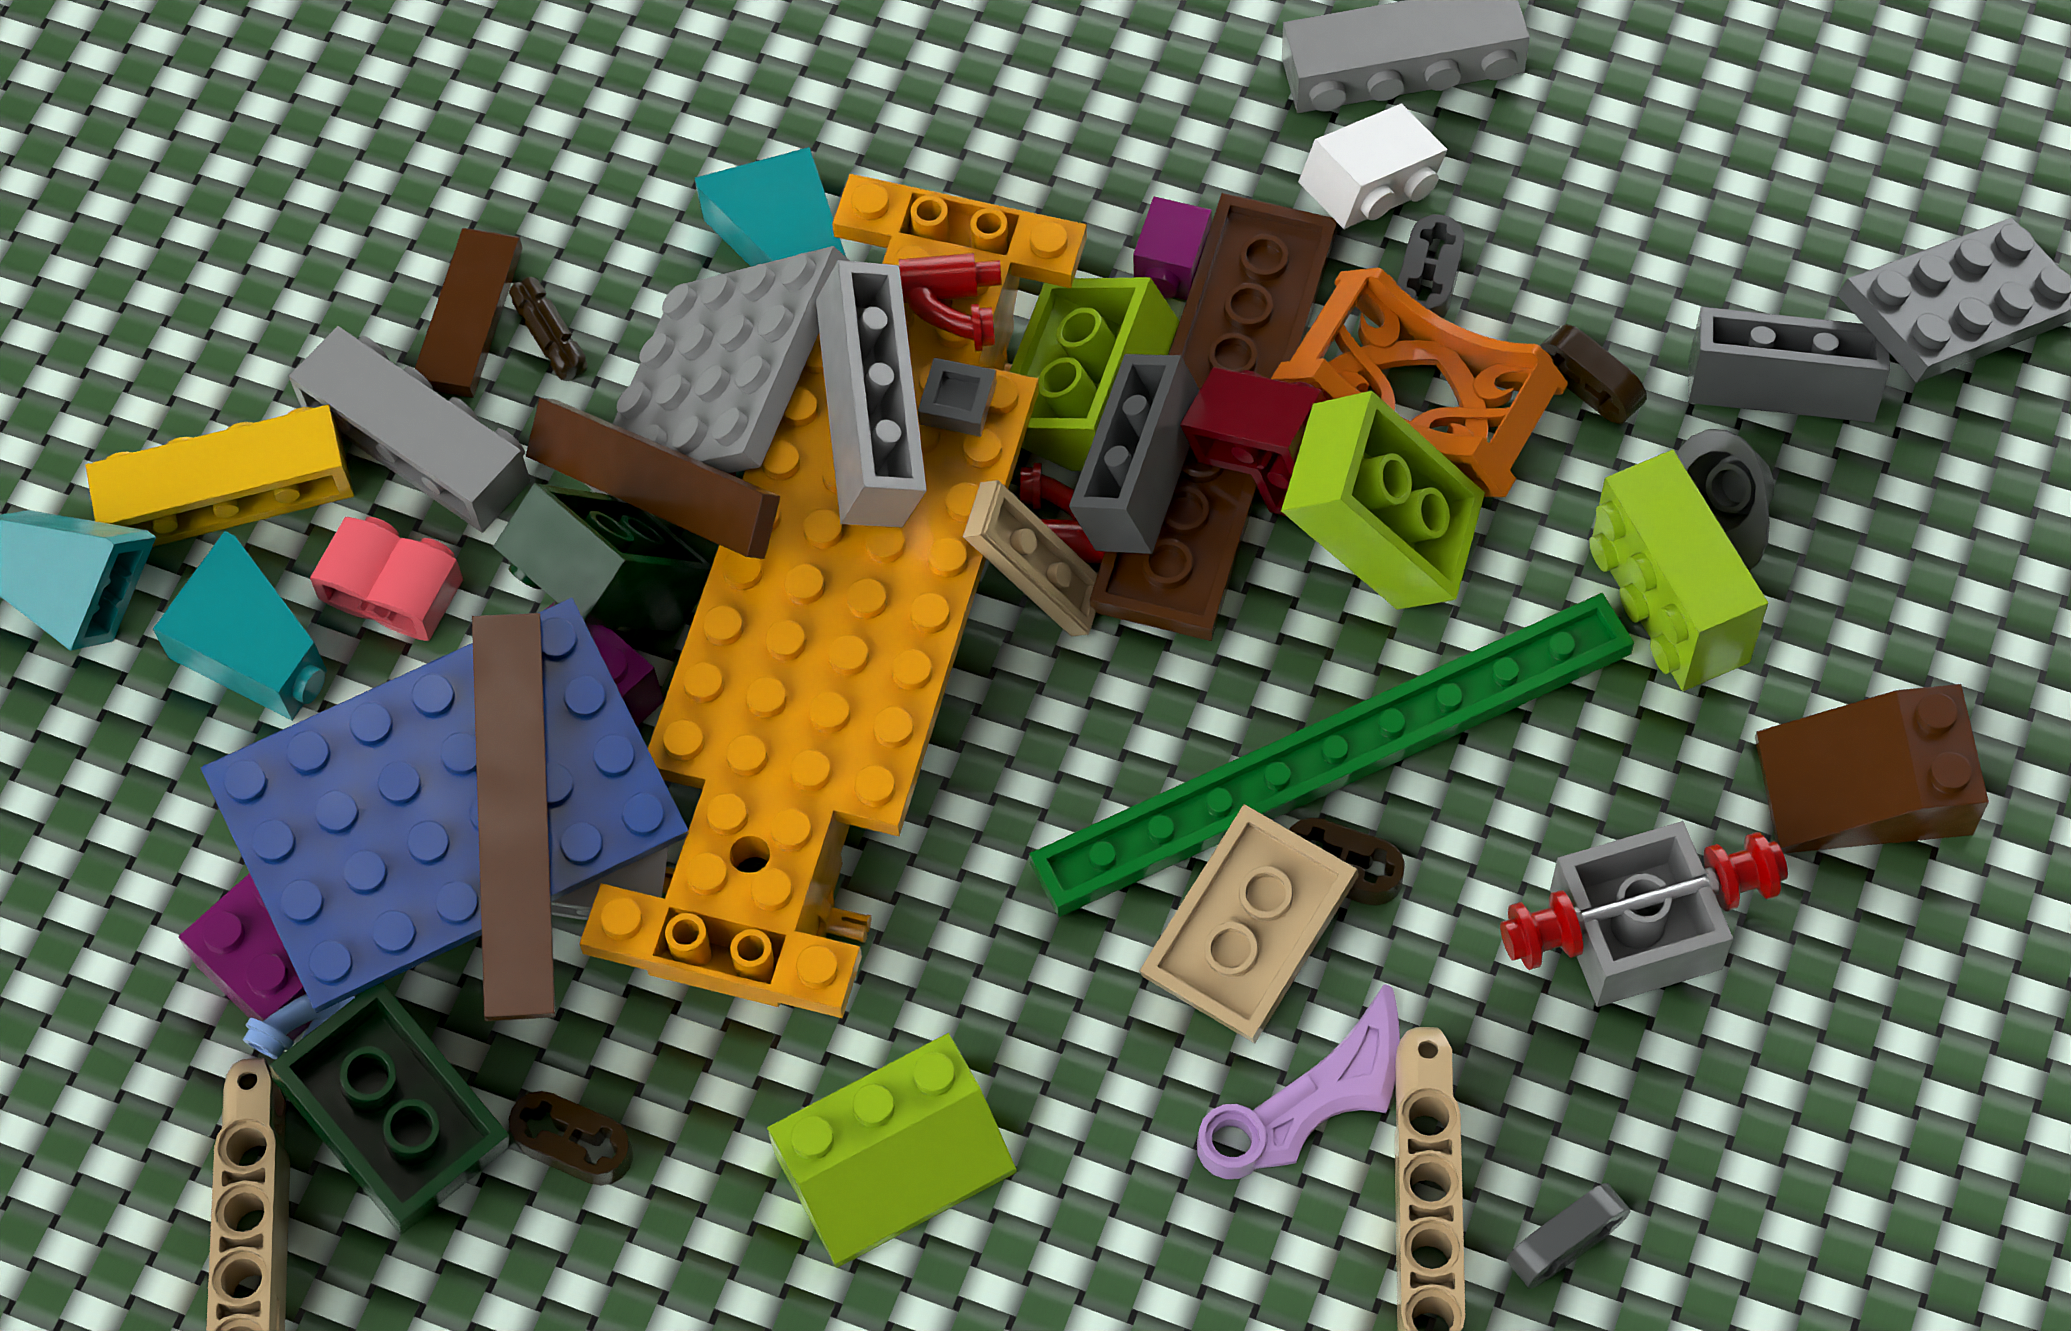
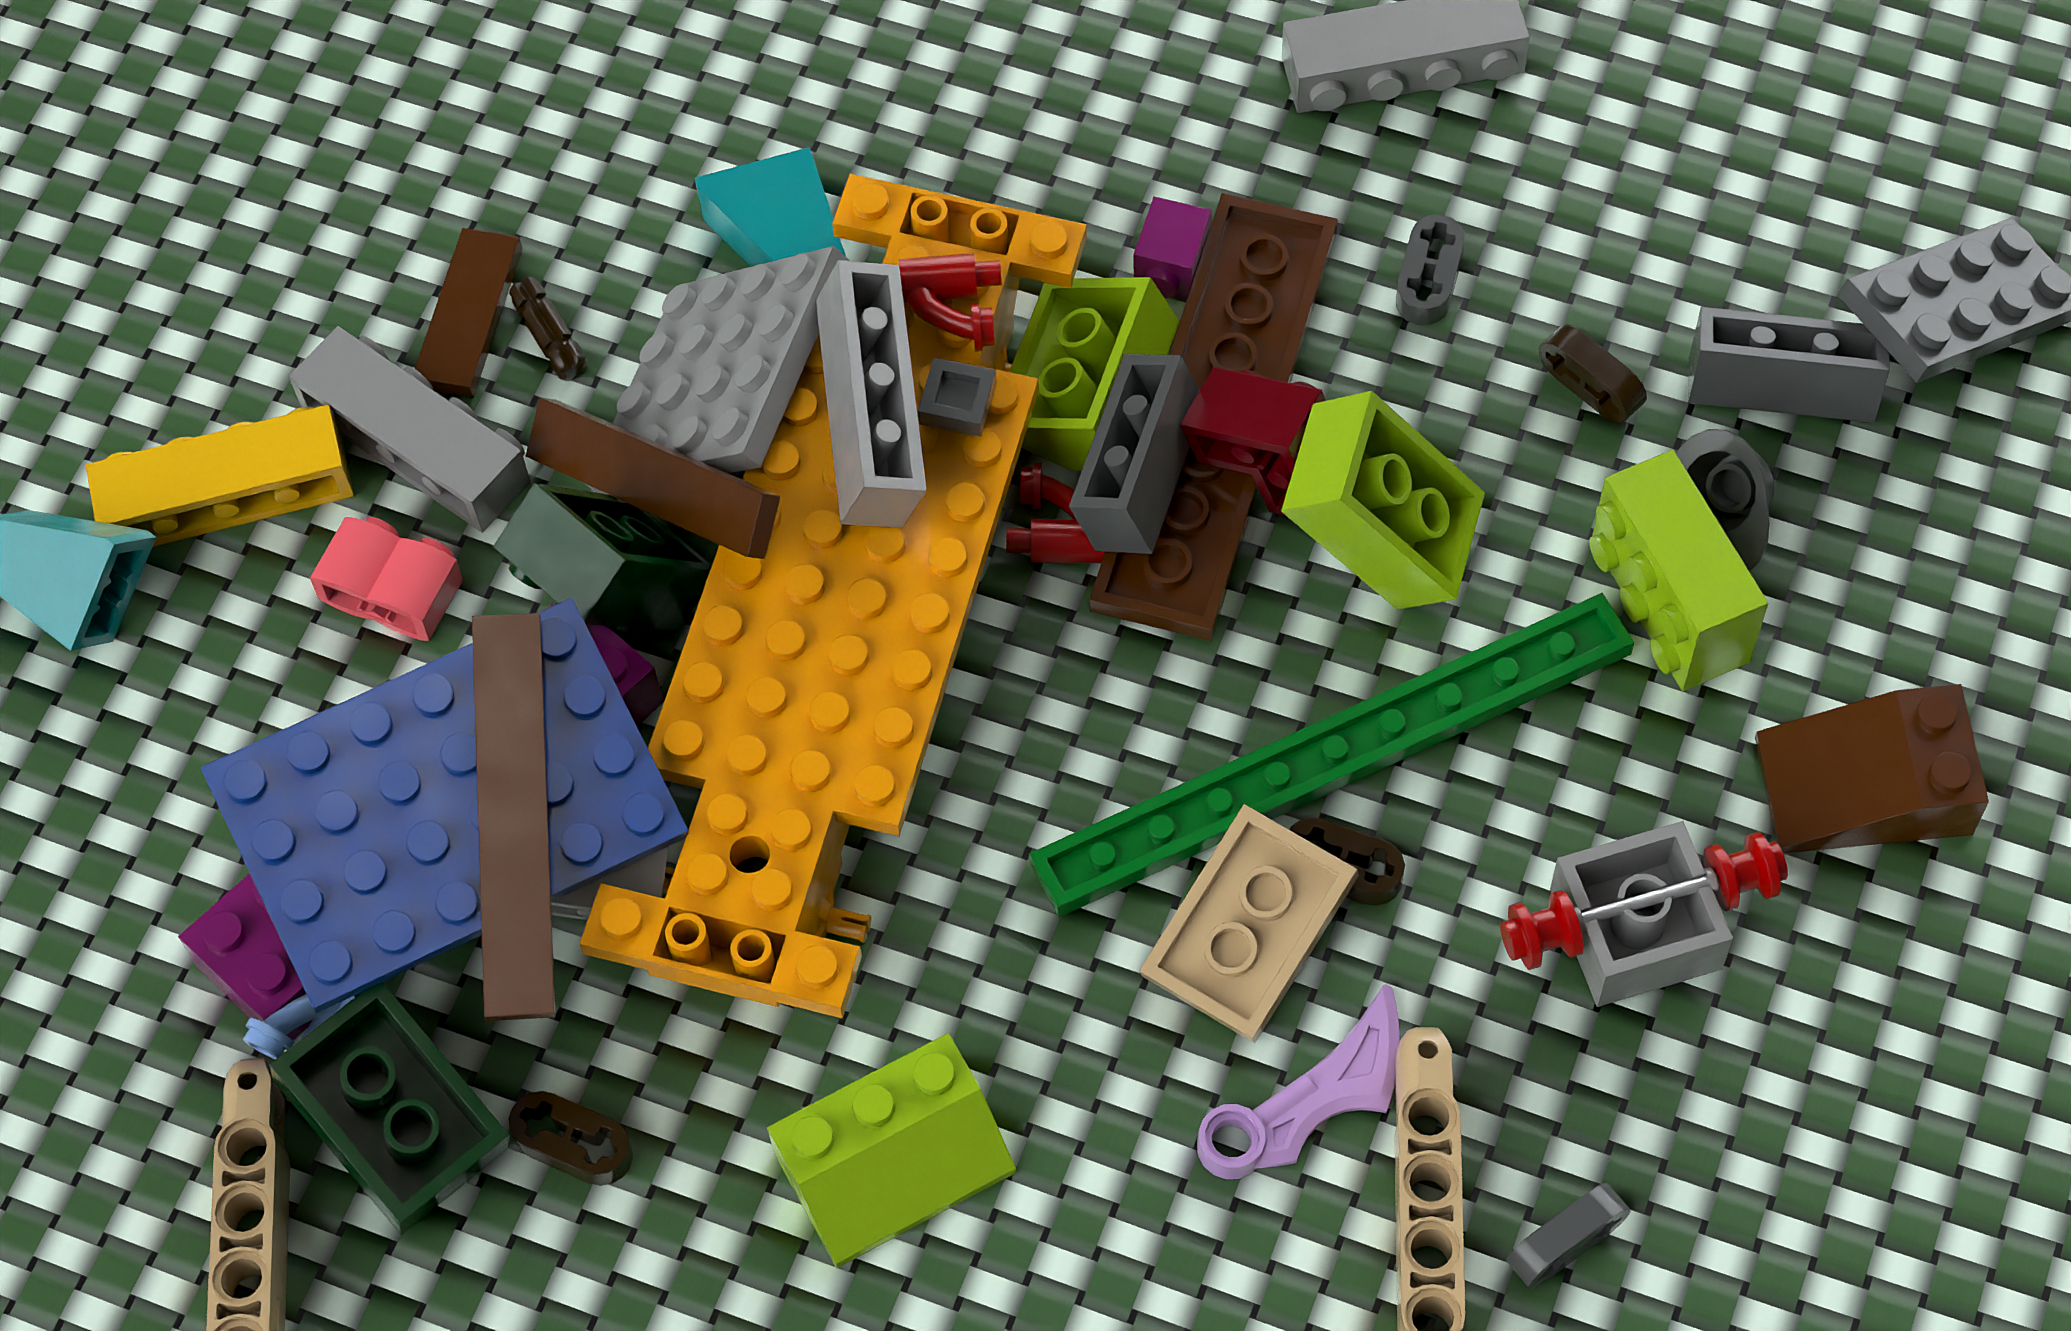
teal slope [153,531,327,721] -> none
tan tile [963,480,1098,636] -> none
orange fence [1271,267,1568,497] -> none
white brick [1298,103,1448,229] -> none

